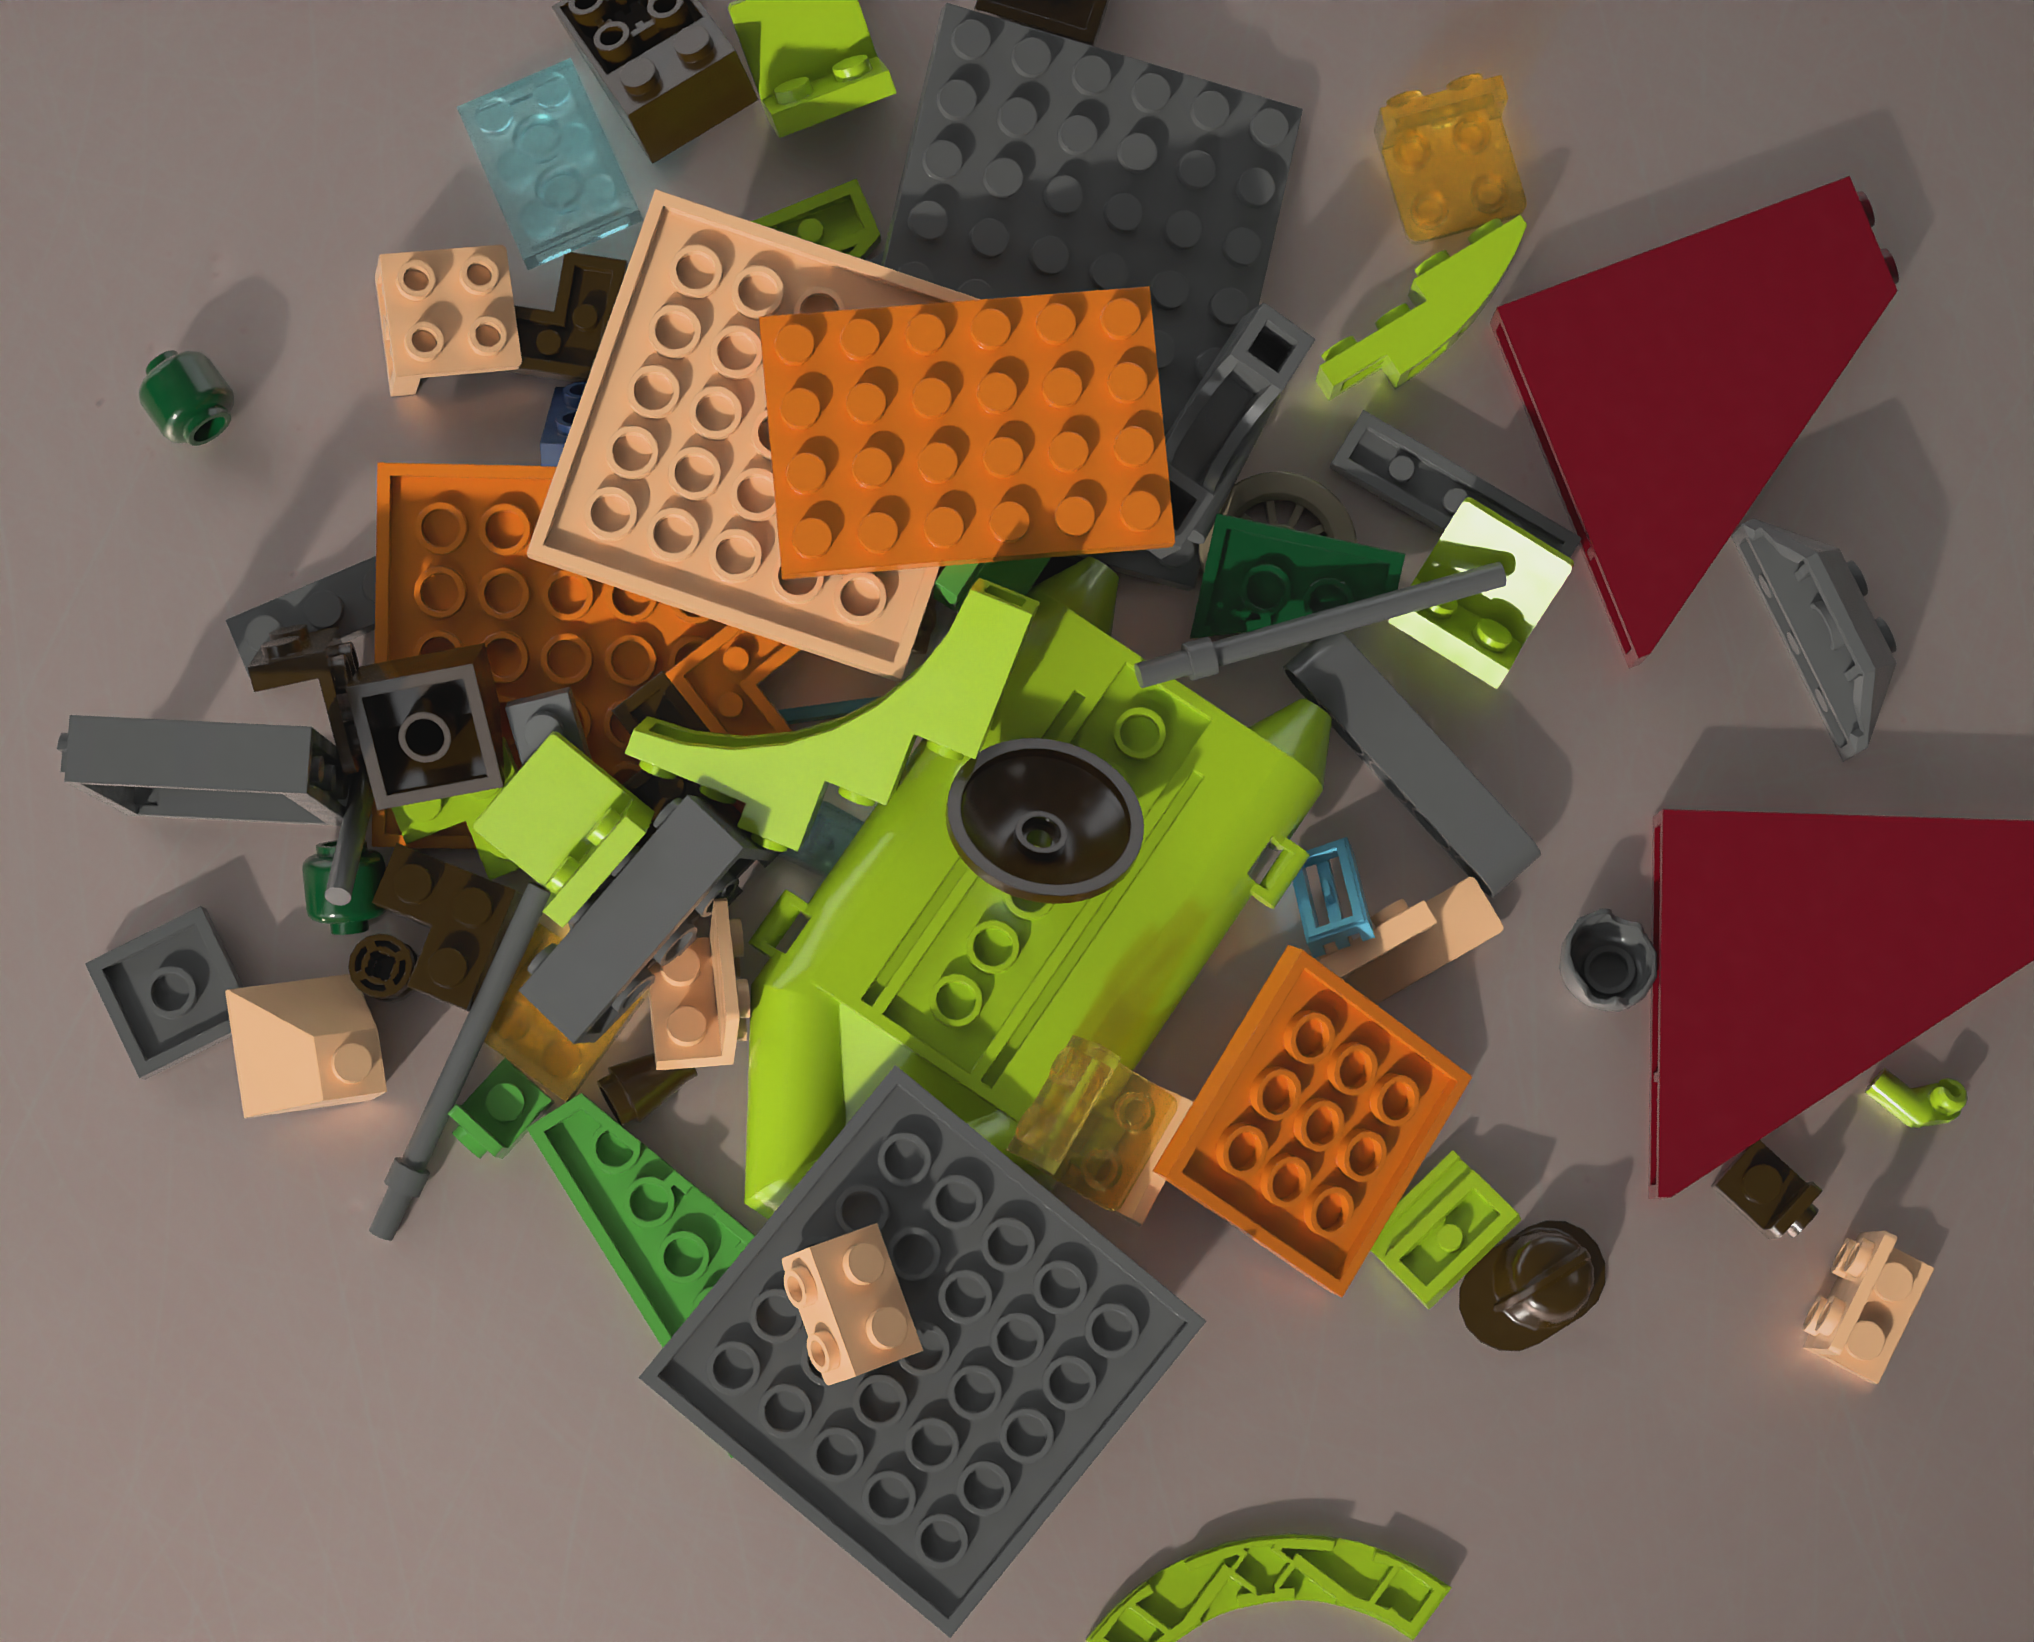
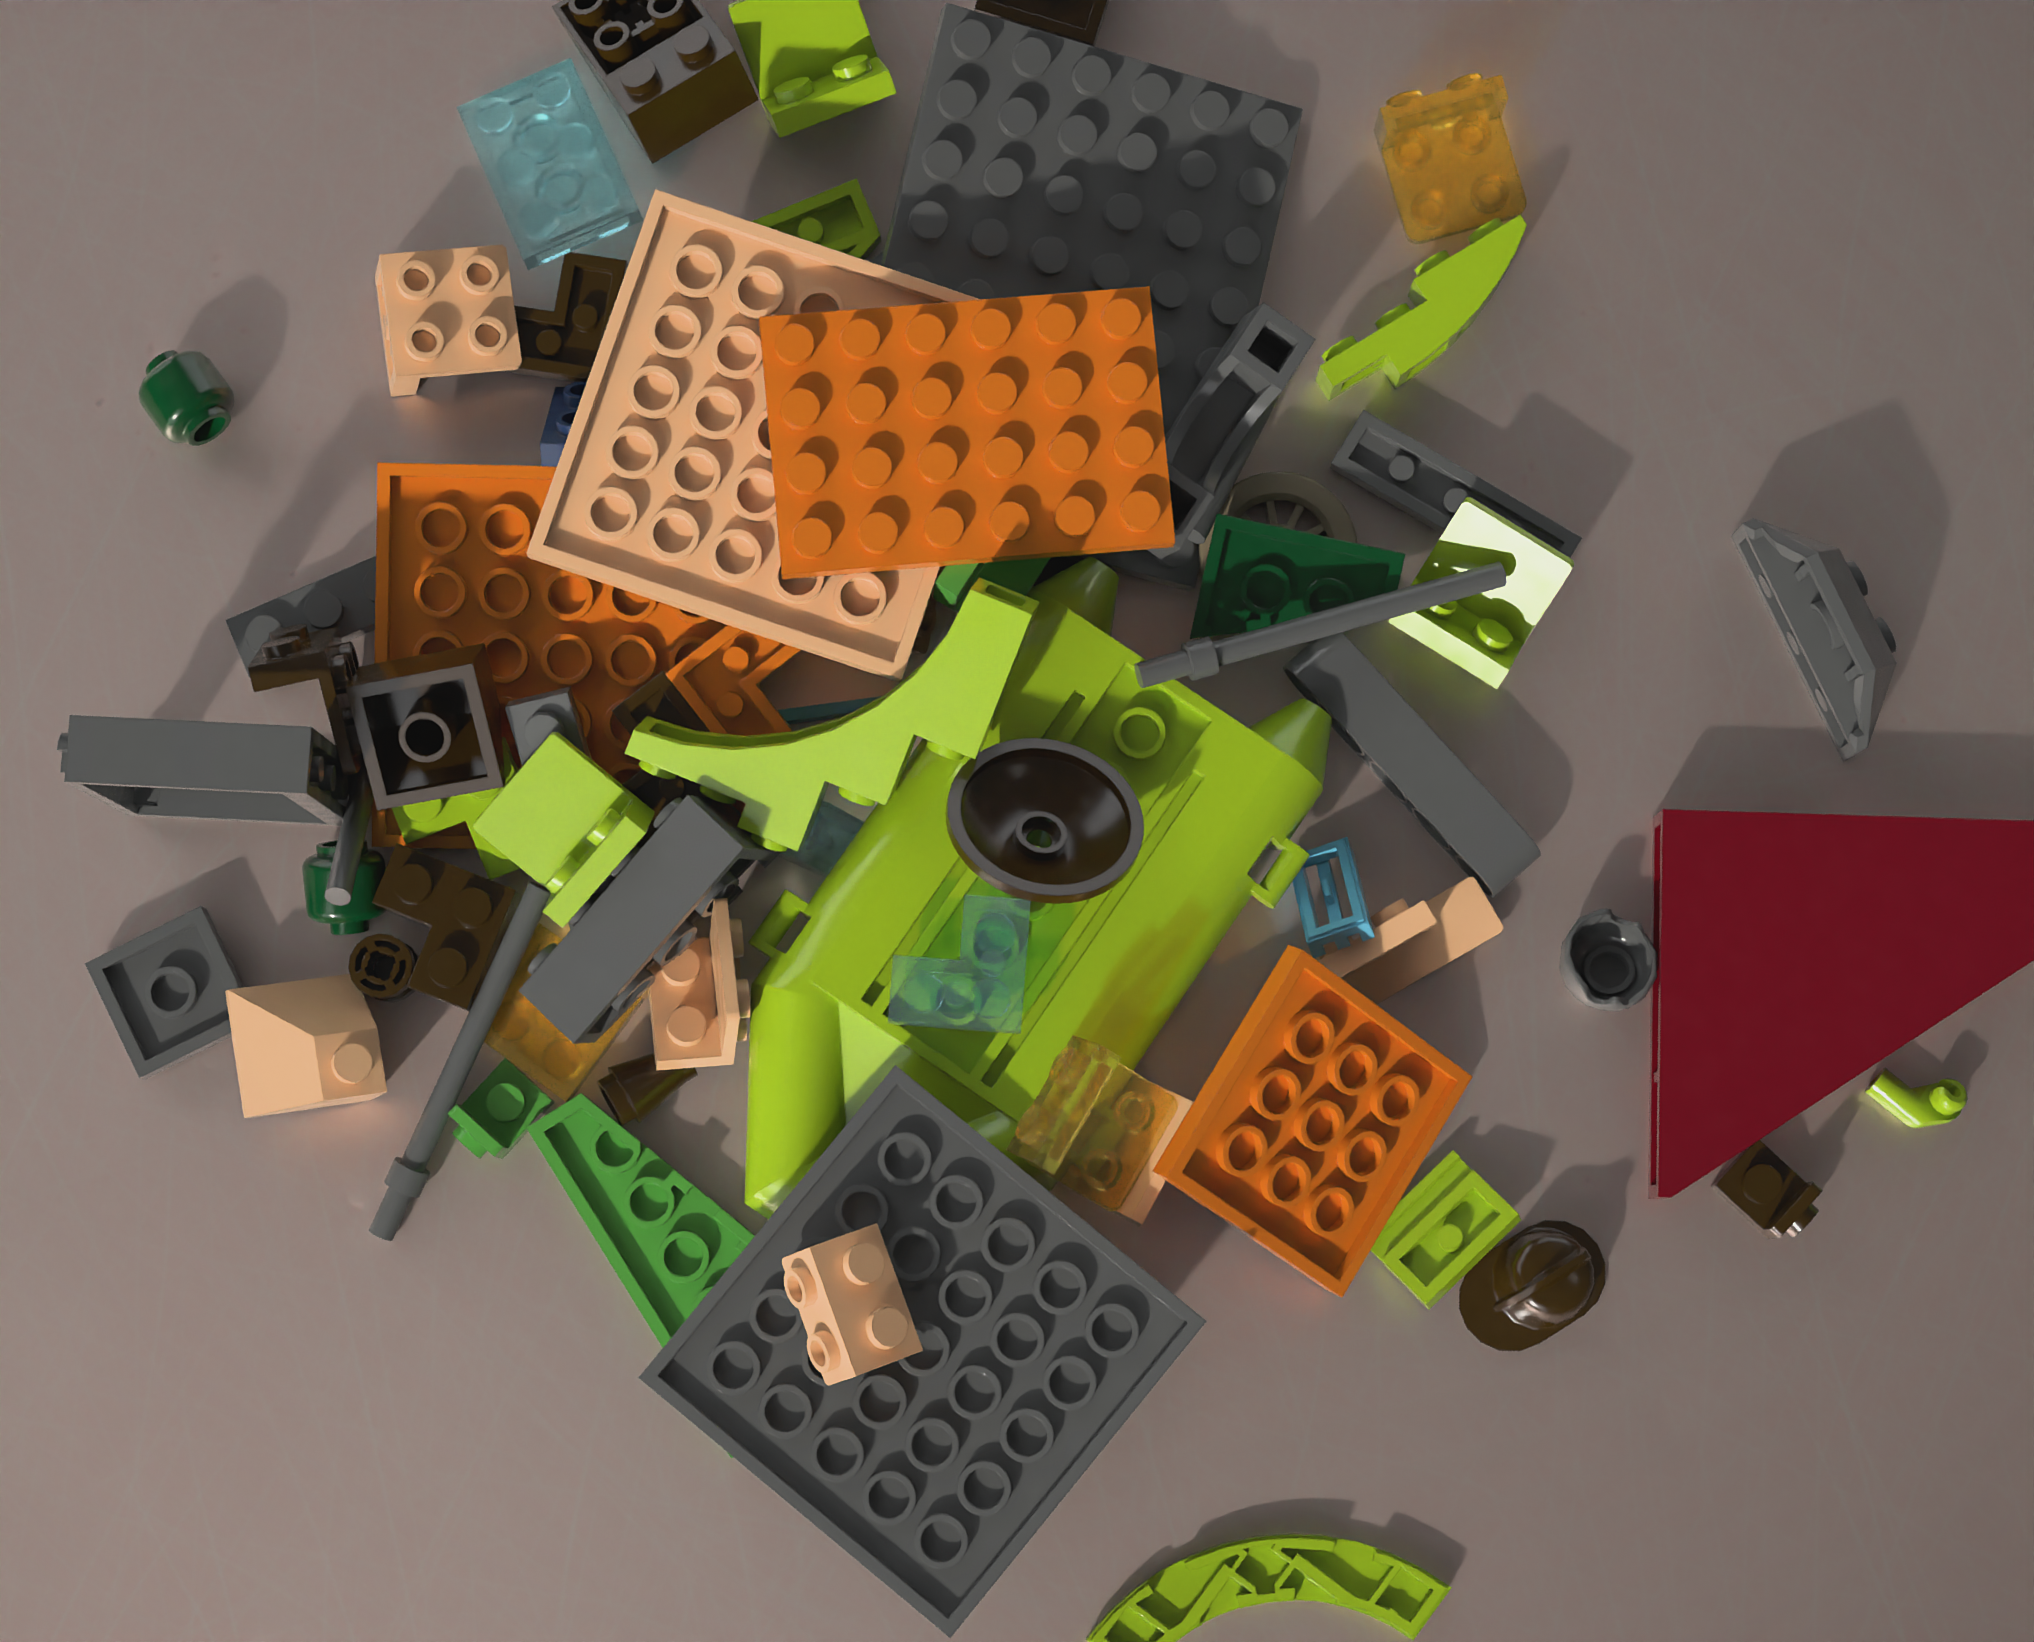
dark red slope [1490,176,1899,669] -> none
light nougat bracket [1802,1230,1935,1384] -> none
none -> clear light blue plate [888,894,1031,1034]

